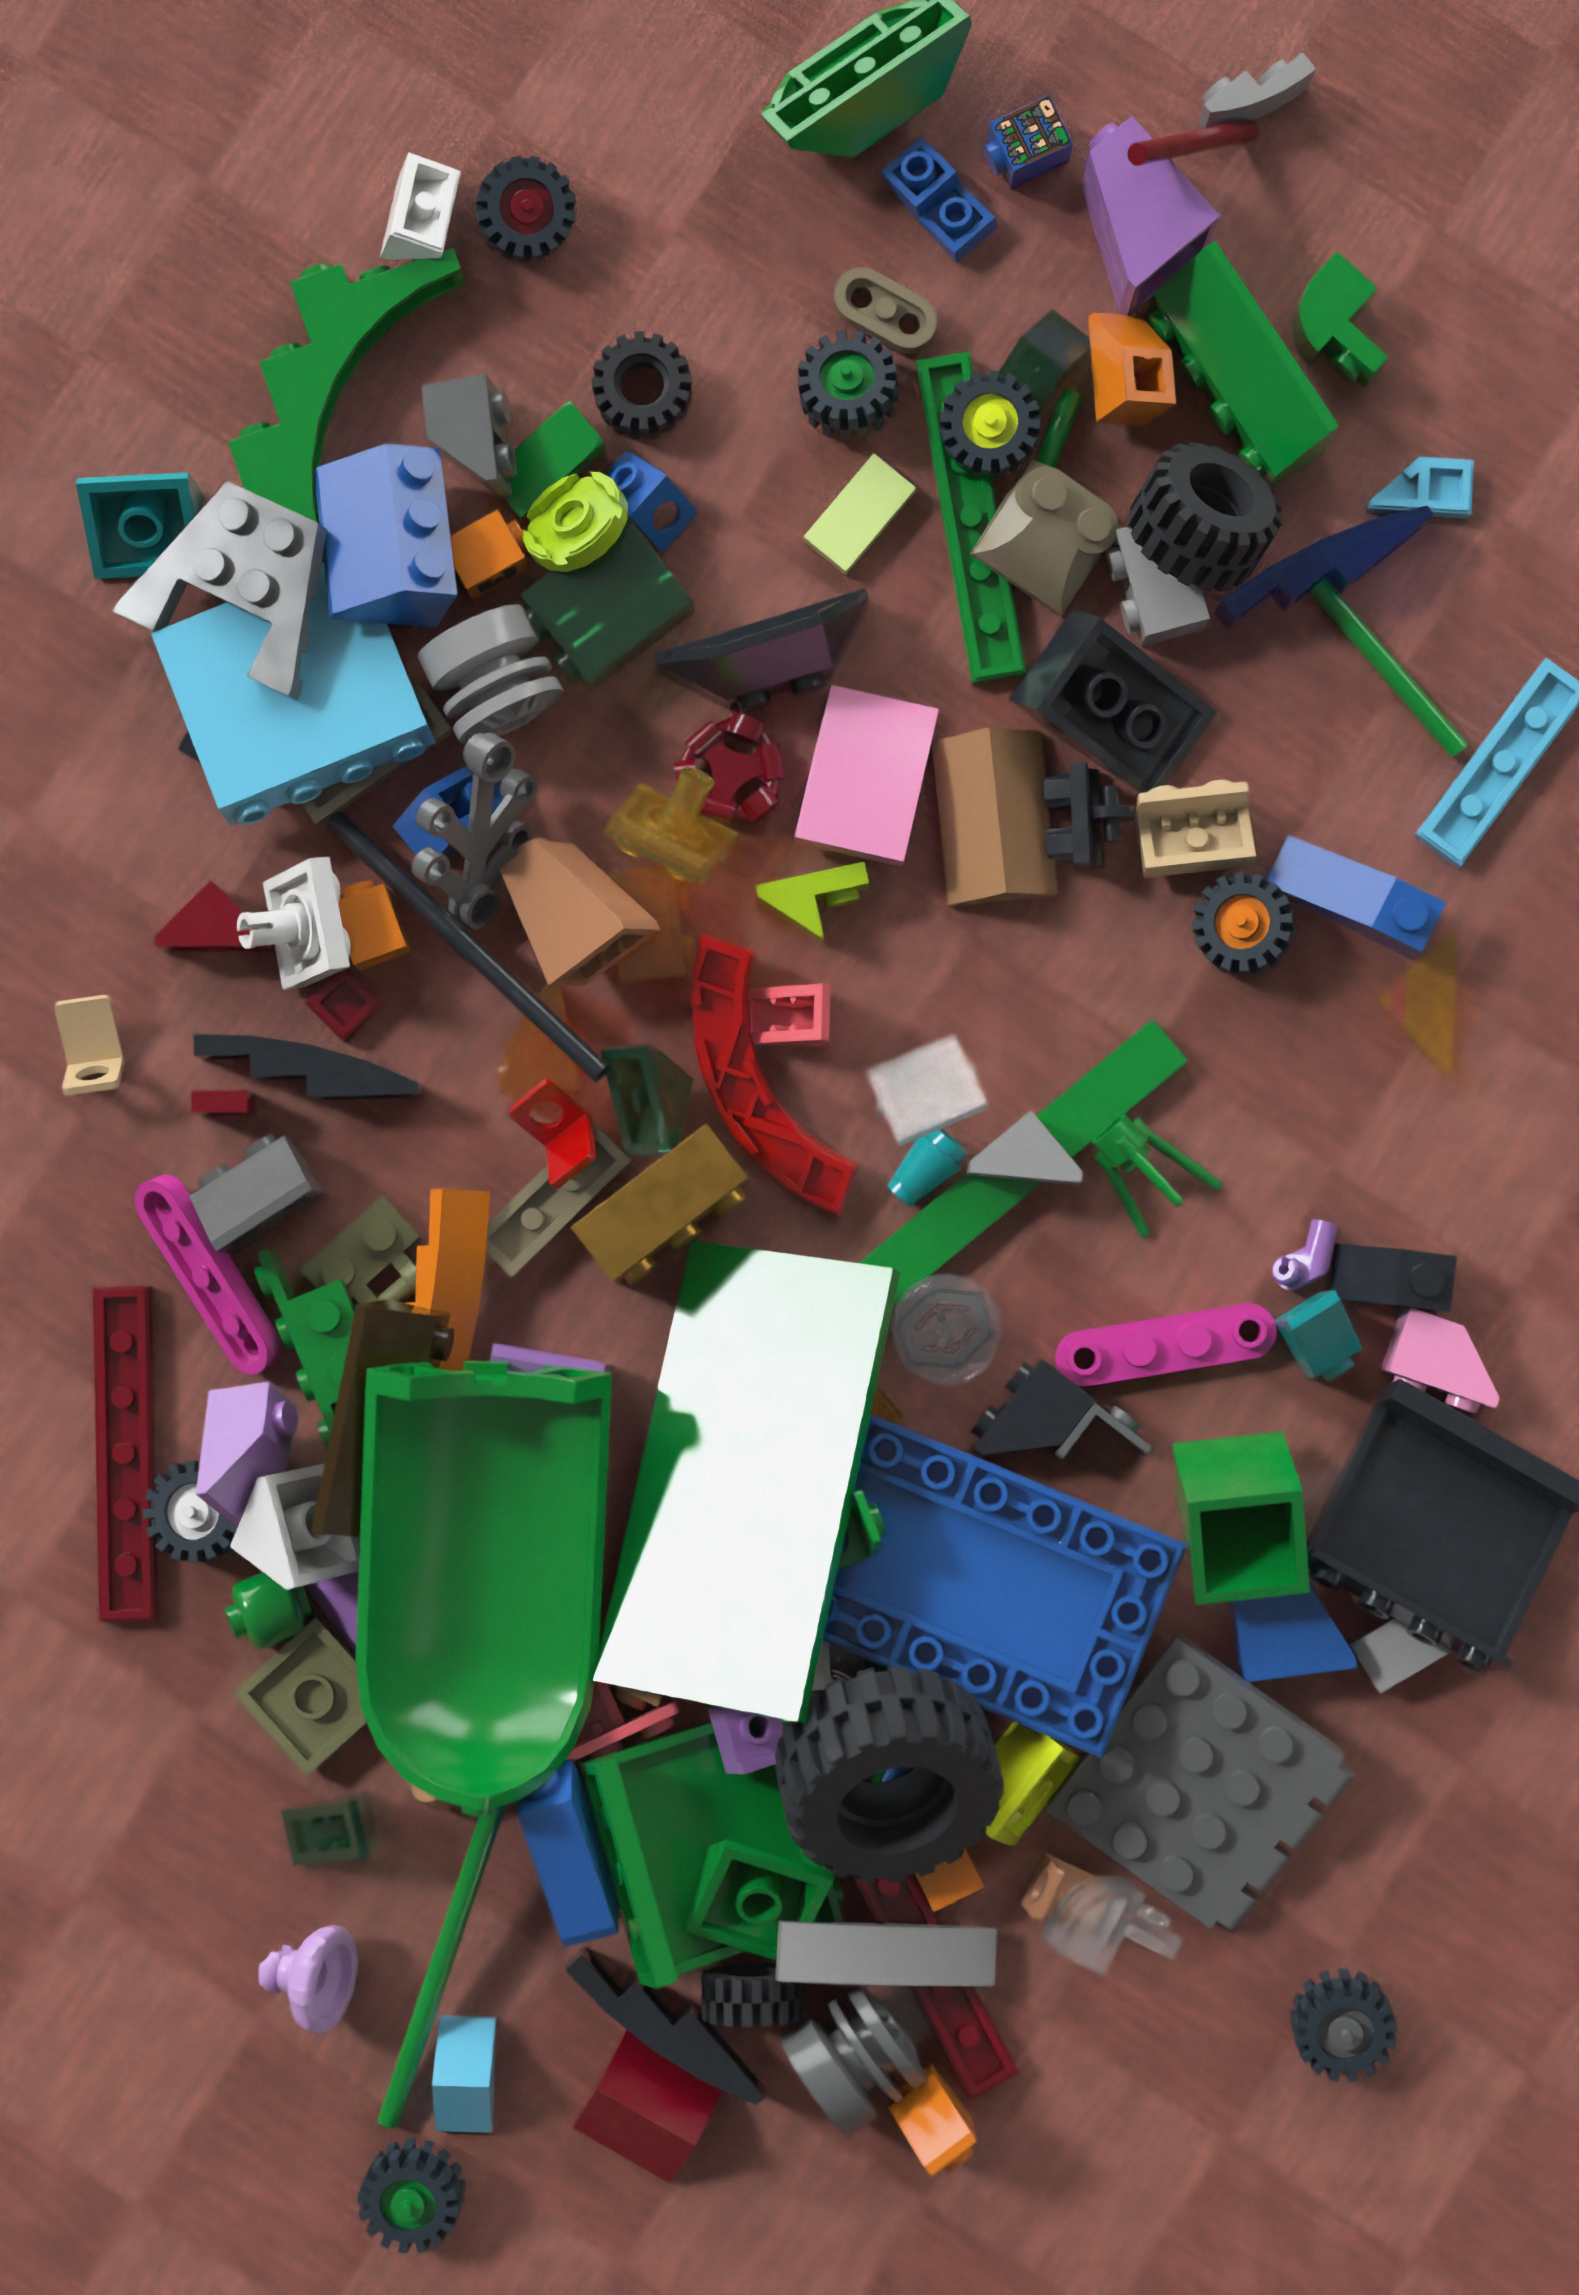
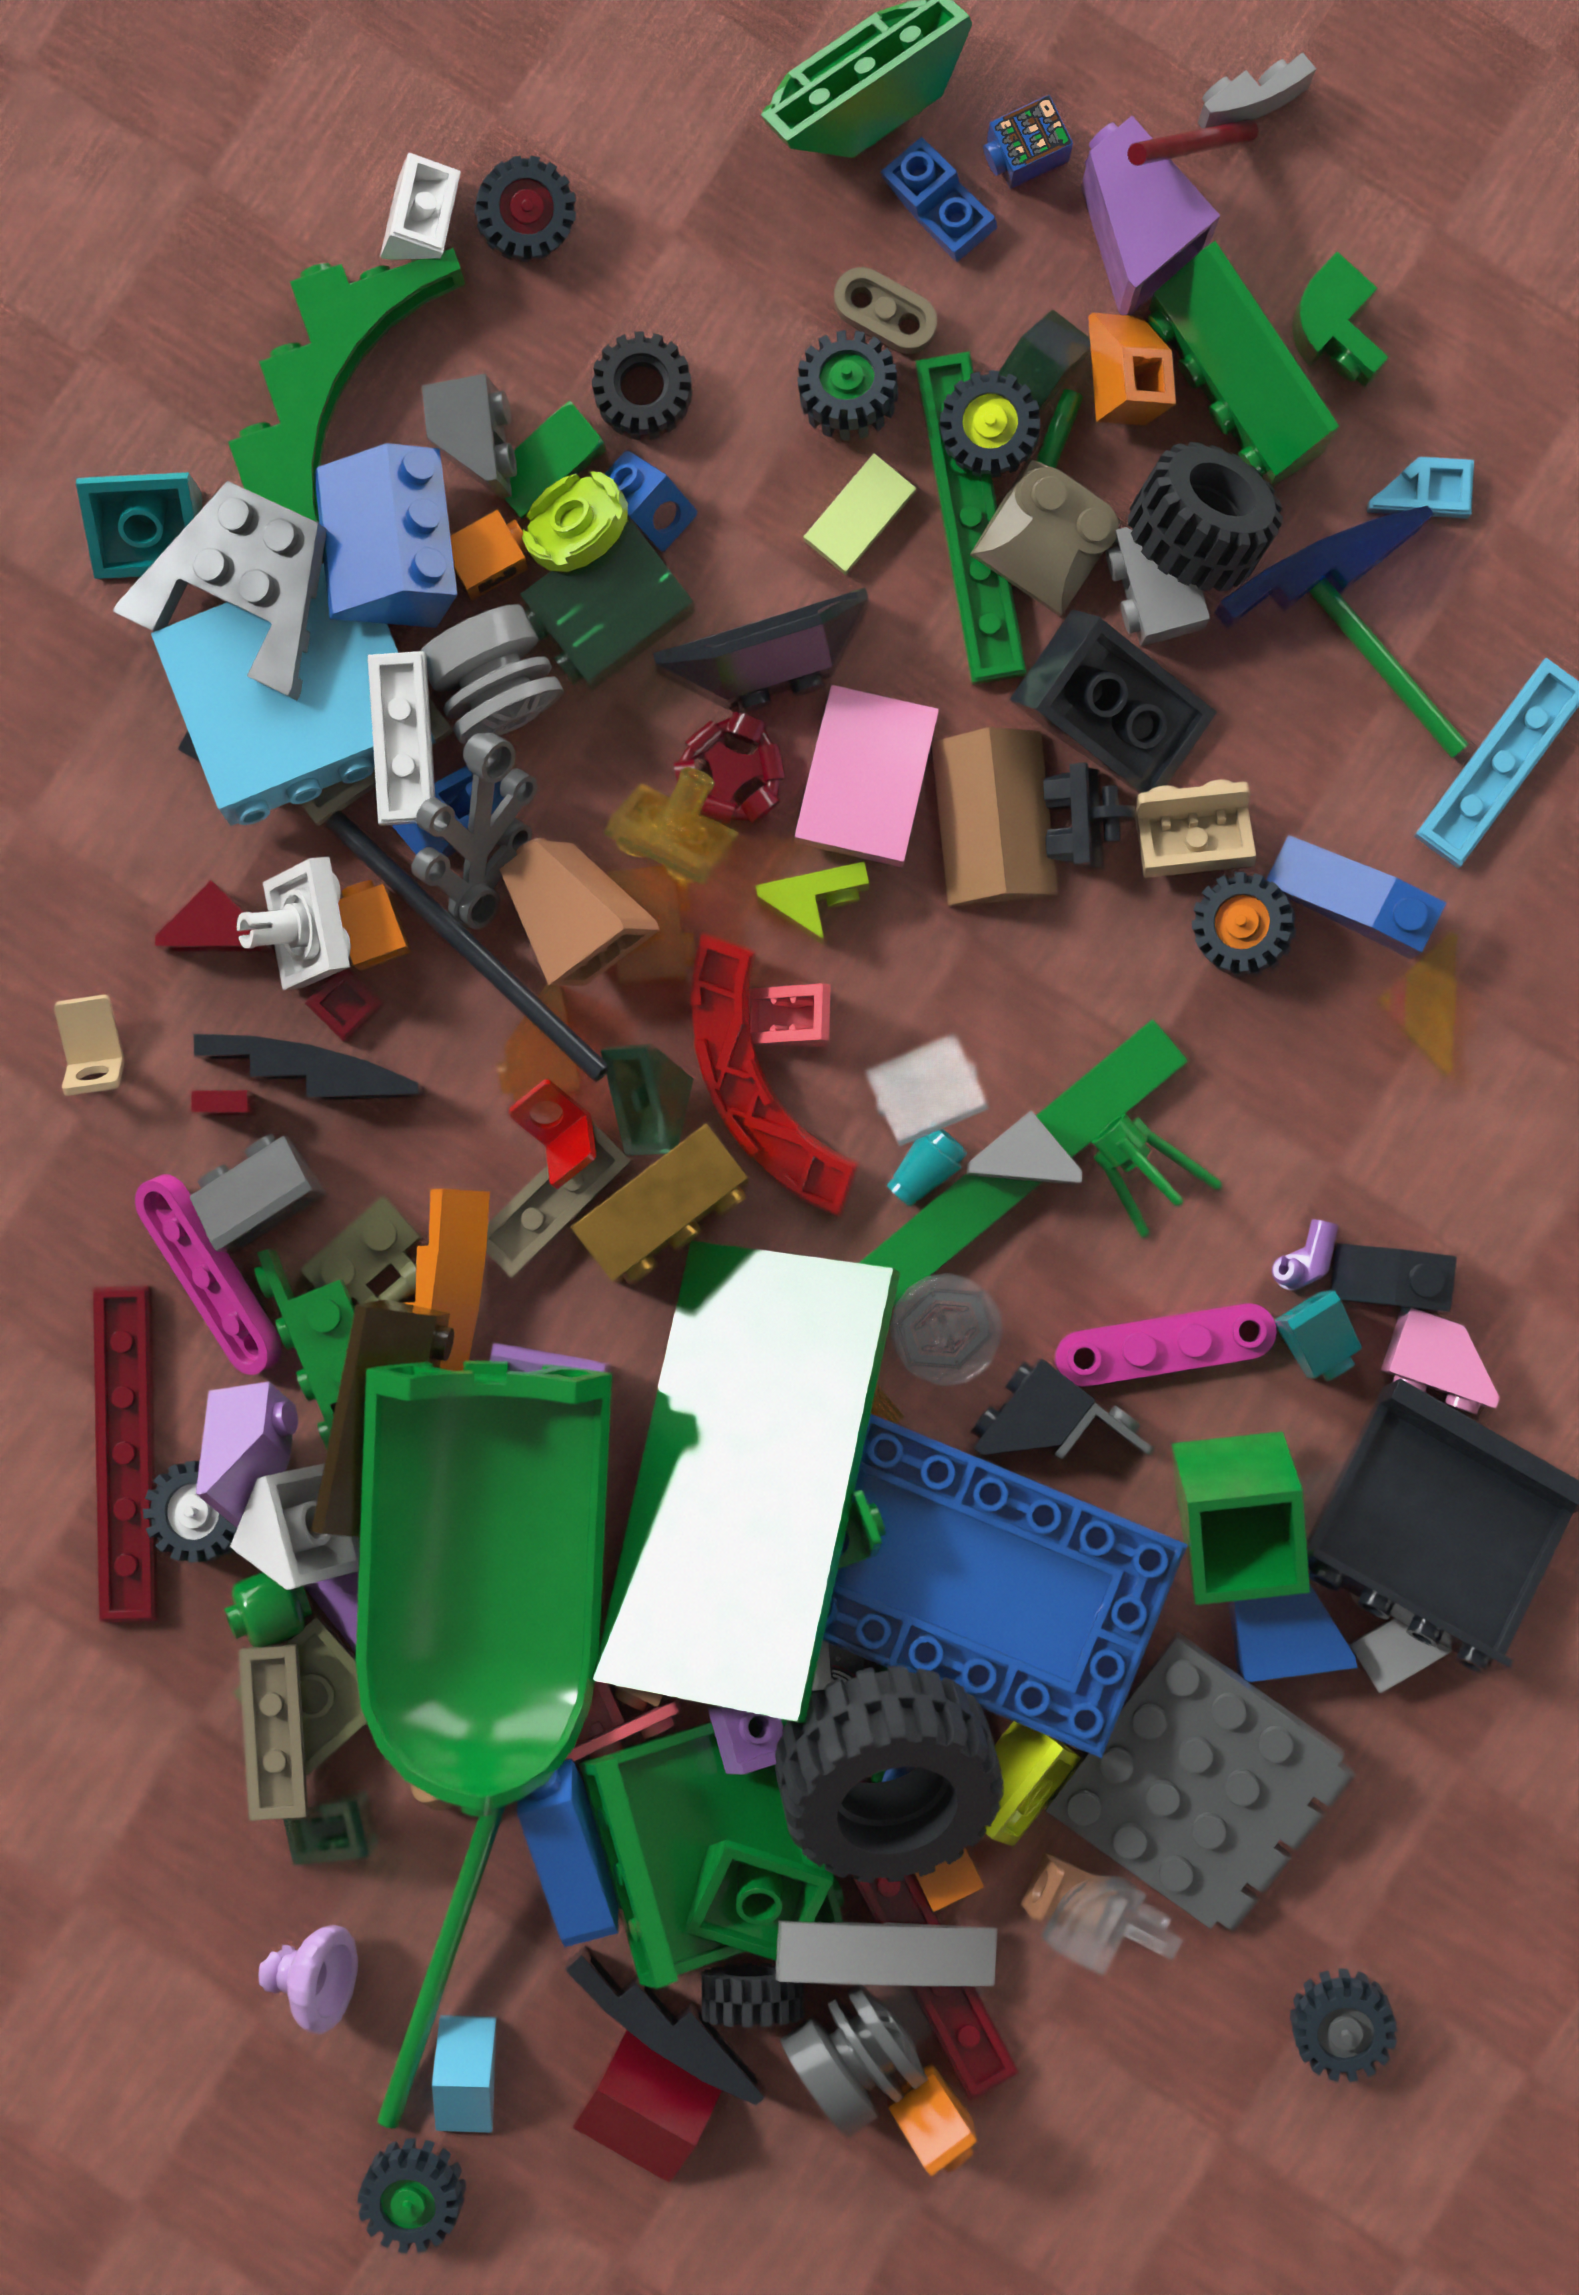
none -> dark tan plate [239,1644,309,1821]
none -> white tile [368,651,435,826]

